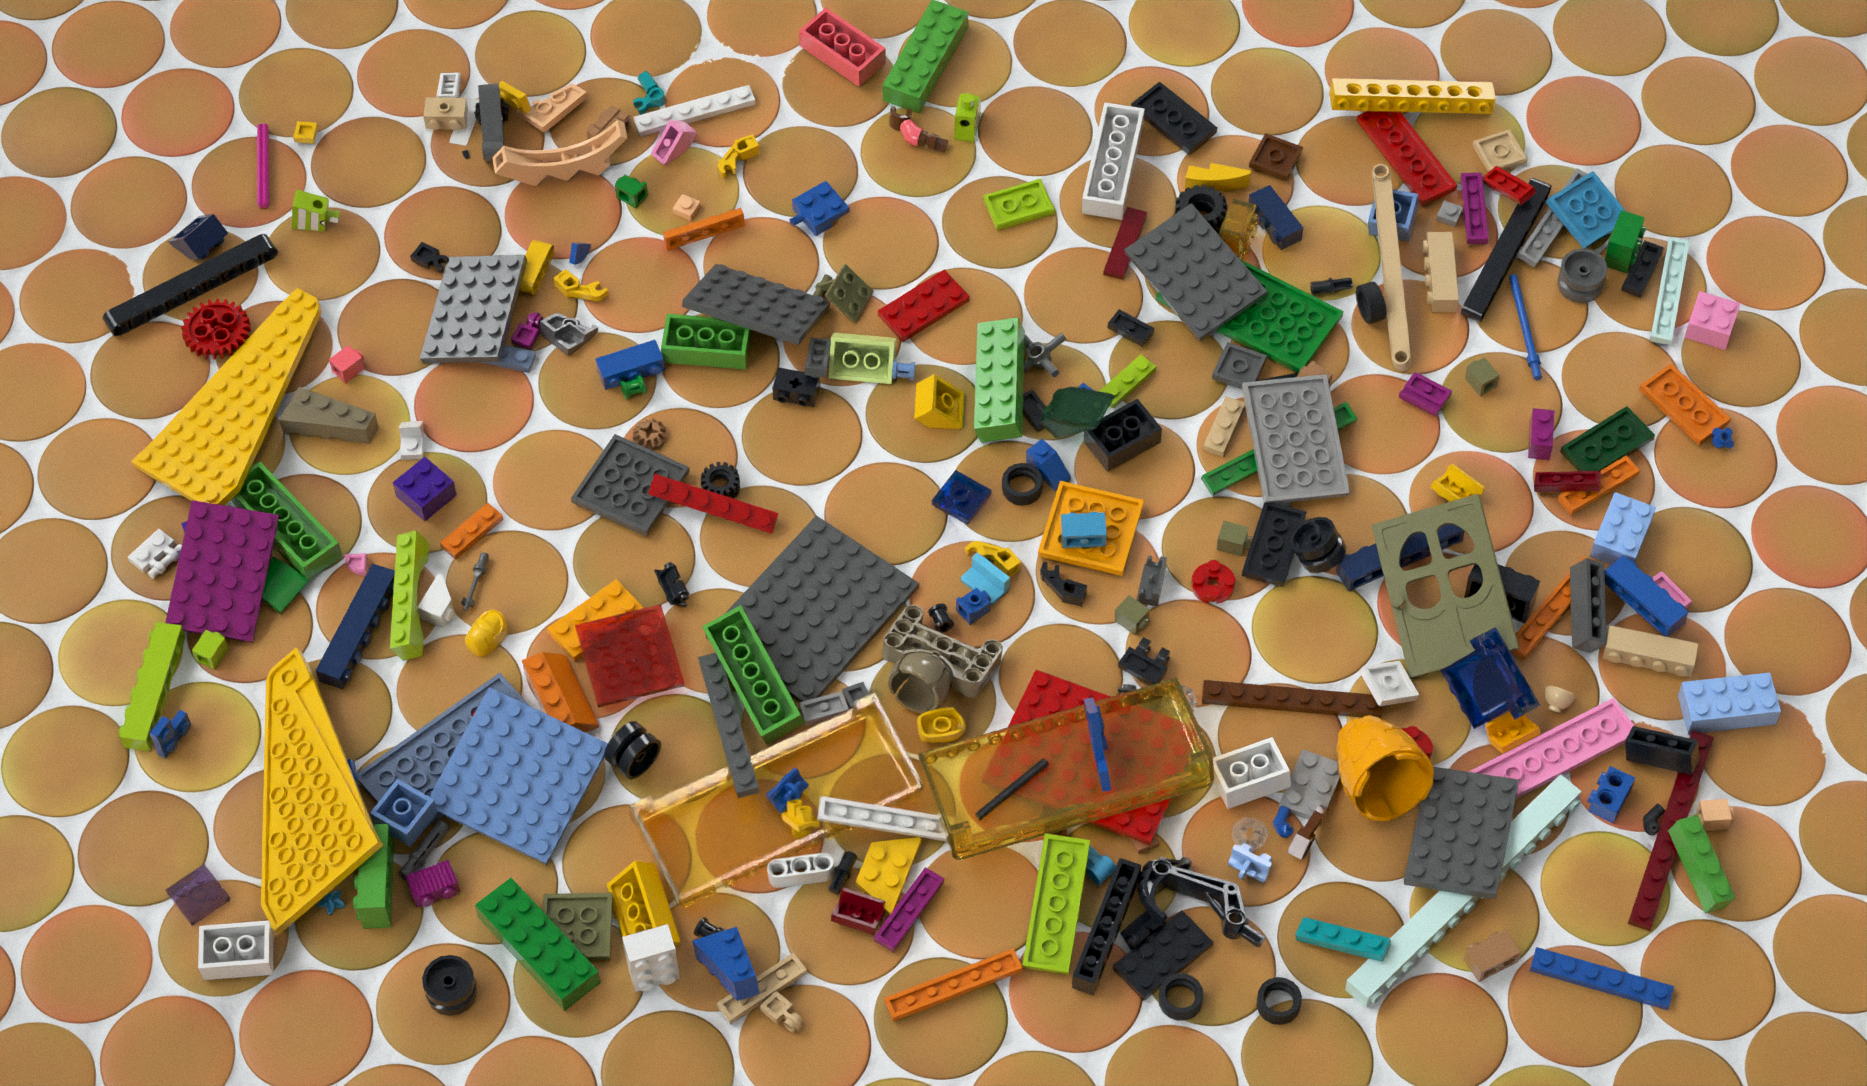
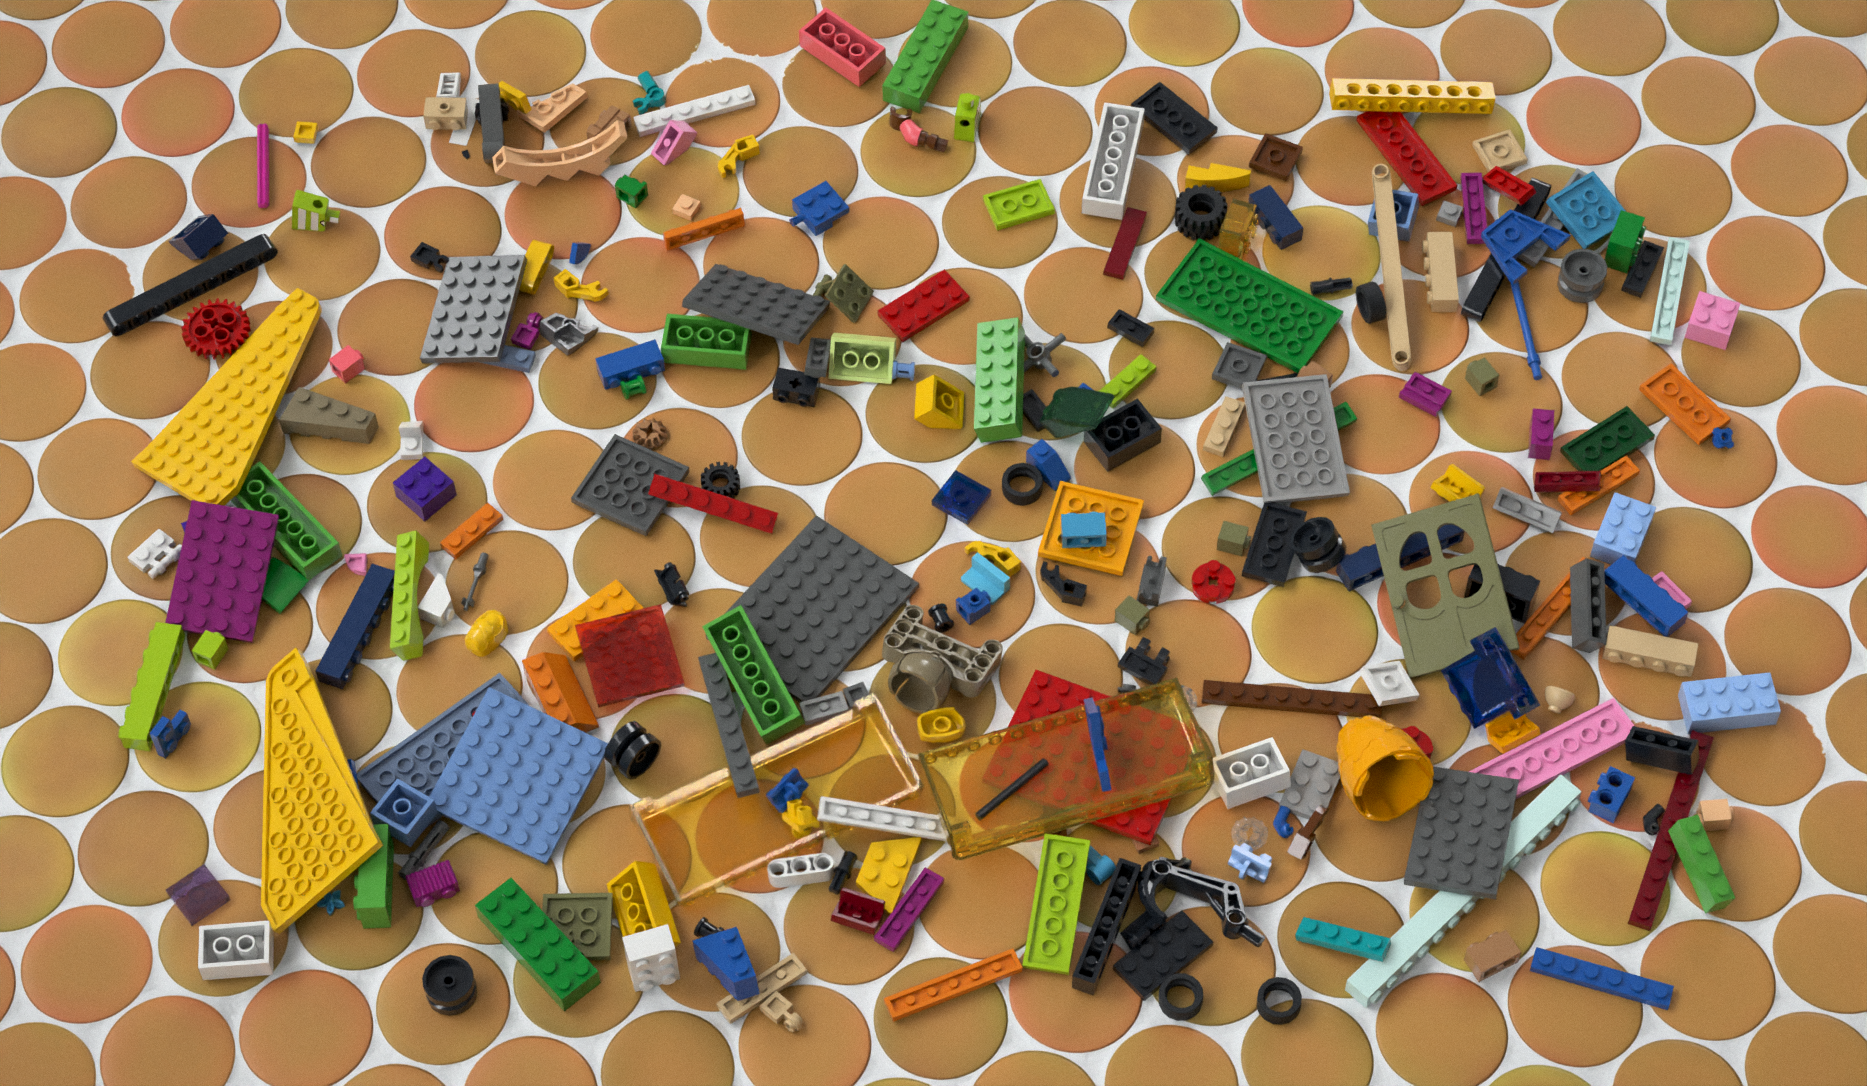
dark grey plate [1124,203,1267,342] -> none
none -> blue wing [1481,209,1571,286]
none -> light grey plate [1493,487,1562,533]

